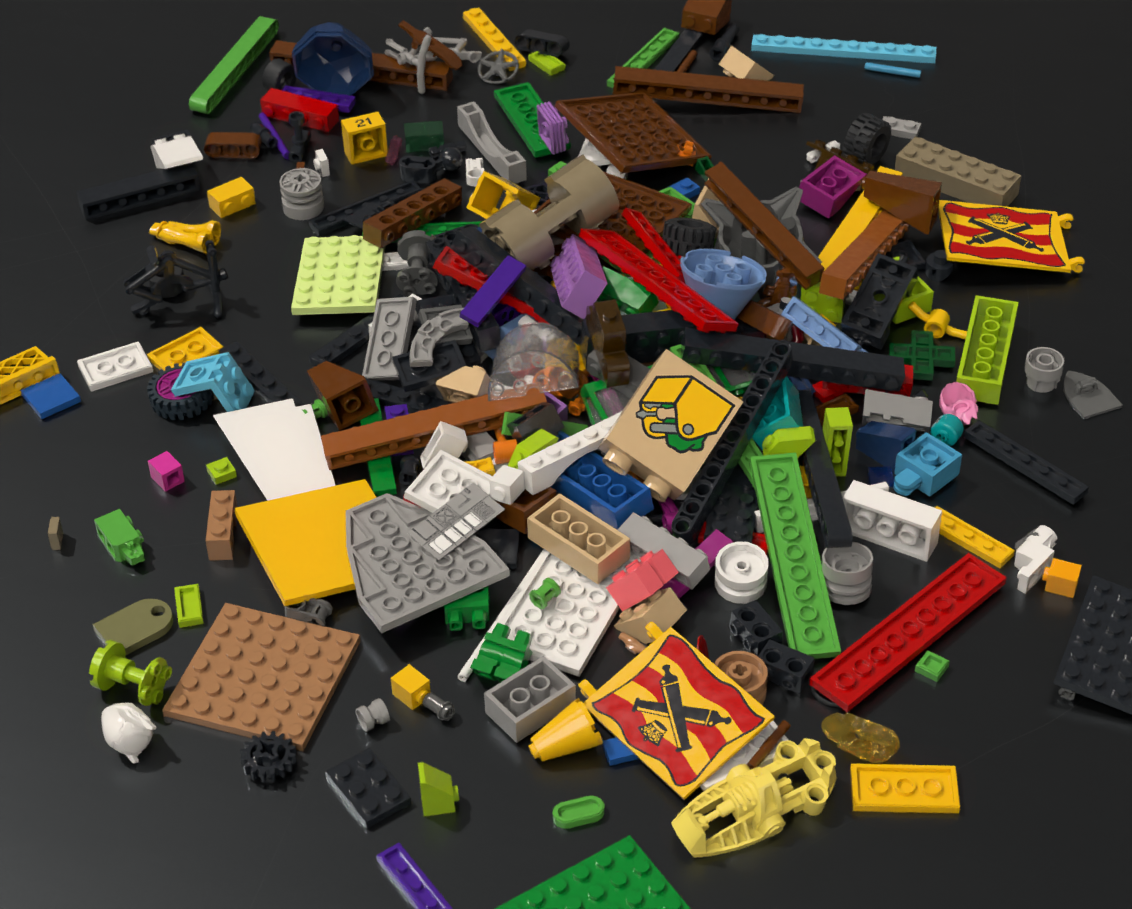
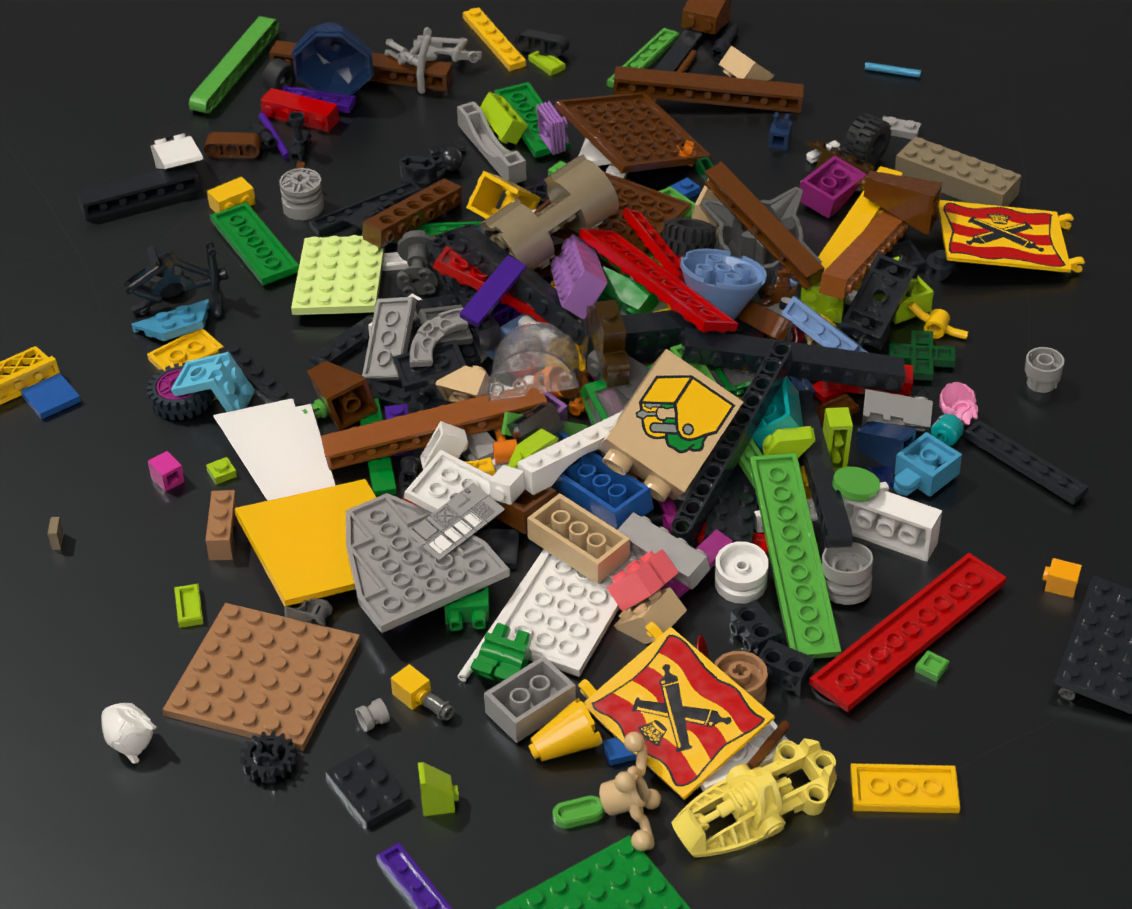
white tile [77,341,153,392] -> none
lime piece [89,640,172,706] -> none
olive tile [93,599,173,655] -> none
bright green hinge [94,509,145,566] -> none
yellow piece [149,220,221,254] -> none
white plate [313,149,330,177] -> none
yellow brick [341,112,388,165] -> none
clear pink axle [385,136,402,165] -> none
reddish brown piece [398,20,462,70] -> none
clear green brick [404,121,444,153] -> none
white piece [465,158,484,187] -> none
dark grey wheel [478,49,519,84] -> none
bright green bush [529,578,561,609] -> none
medium nougat piece [619,632,647,655] -> none
medium azure plate [751,34,936,63] -> none
clear yellow piece [822,712,900,764] -> none
yellow tile [935,506,1015,569] -> none
lime brick [956,295,1019,405] -> none
white plate [1014,525,1058,594] -> none
dark grey shield [1063,371,1123,419] -> none
none -> dark azure wing [131,299,210,341]
none -> green plate [210,202,299,285]
none -> lime brick [480,92,528,144]
none -> tan wheel [599,732,661,851]
none -> dark blue brick [768,112,793,150]
none -> bright green tile [832,467,880,502]

